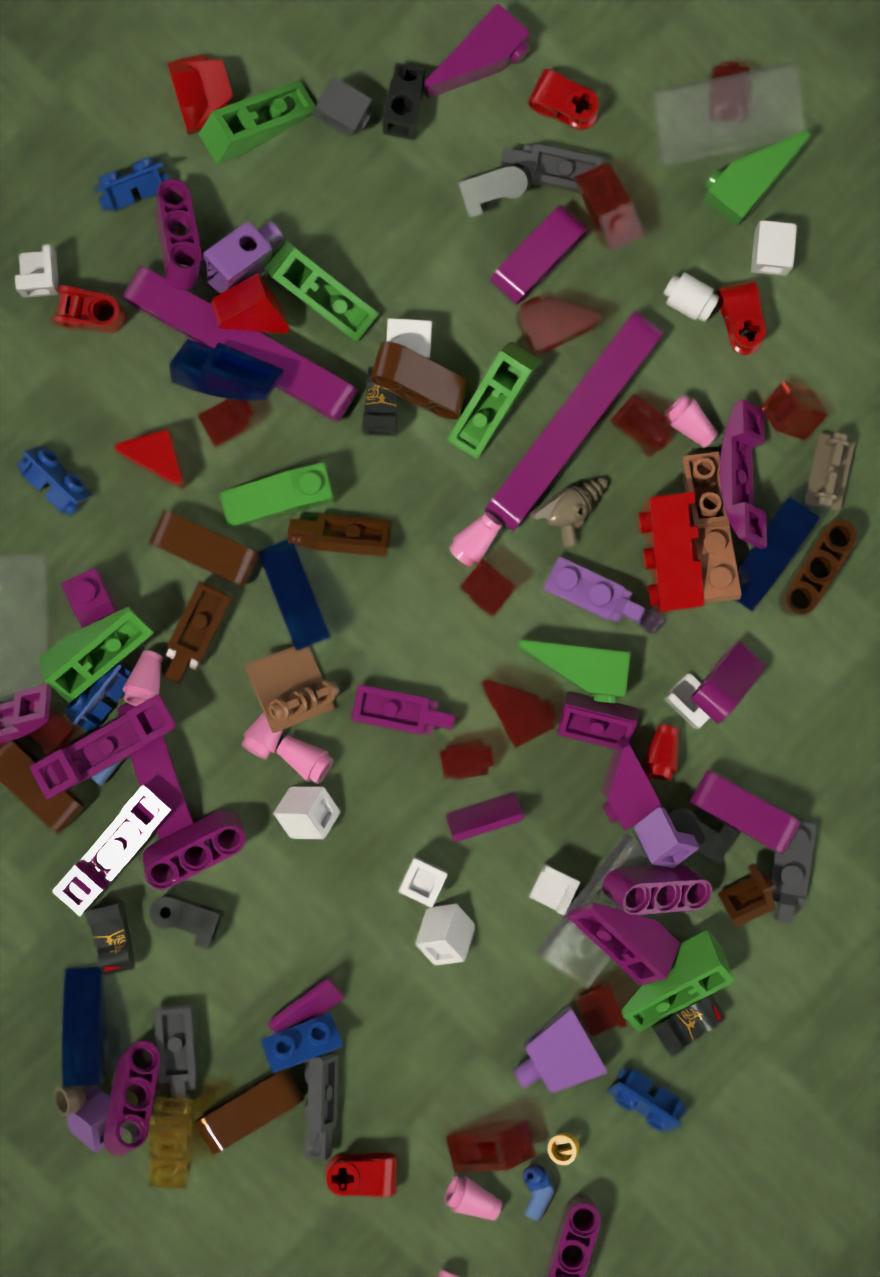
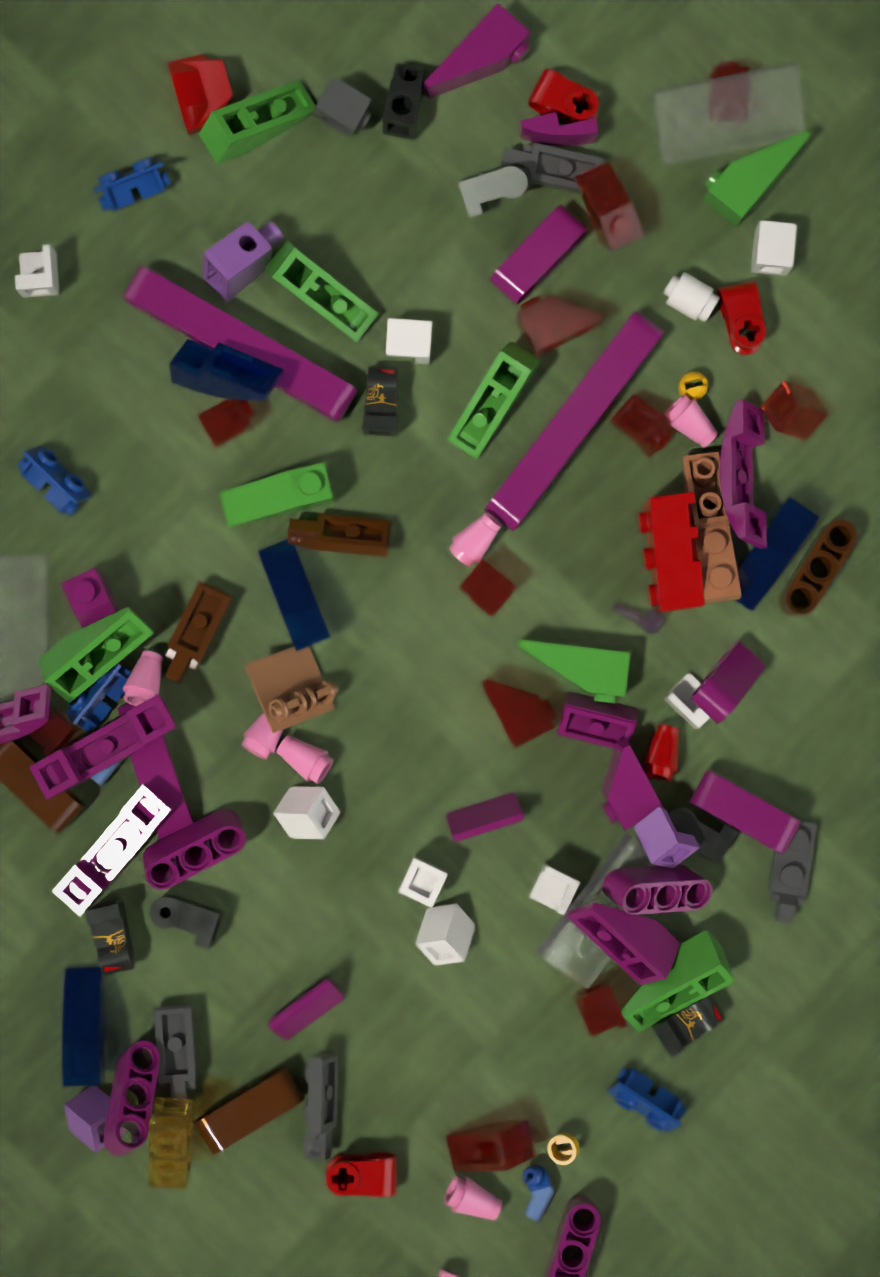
red piece [51,285,126,334] -> none
dark tan hinge [54,1083,86,1117] -> none
red slope [114,429,186,490] -> none
reddish brown beam [148,510,260,587] -> none
magenta beam [155,179,202,290] -> none
red slope [211,273,290,334] -> none
blue hinge [260,1012,343,1074] -> none
magenta hinge [351,684,456,735] -> none
reddish brown beam [370,342,469,420] -> none
clear red brick [439,738,495,781] -> none
medium lavender torso [512,1005,608,1093] -> none
dark tan piece [530,478,608,547] -> none
medium lavender hinge [543,556,646,624] -> none
reddish brown bracket [717,863,777,928] -> none
dark tan hinge [804,433,855,512] -> none
none -> magenta slope [519,112,599,146]
none -> yellow hinge [678,371,708,401]

